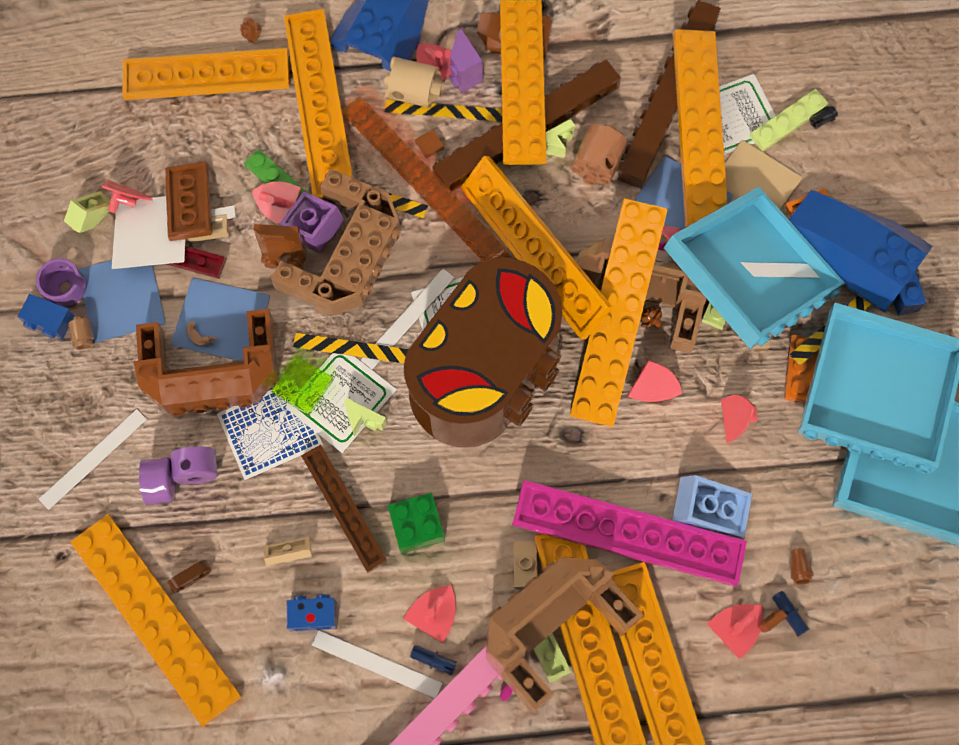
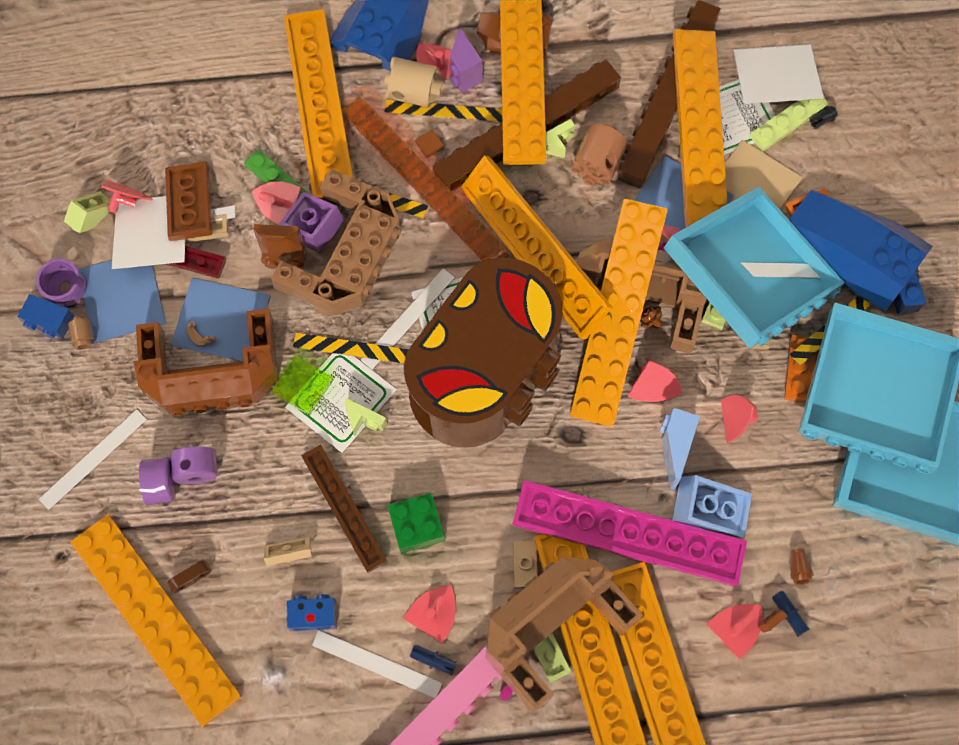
light orange plate [122,48,290,100] -> none
white sticker [217,380,323,480] -> none
dark orange plant [240,18,261,42] -> none
none -> light blue slope [660,408,700,490]
none -> white sticker [733,44,824,104]

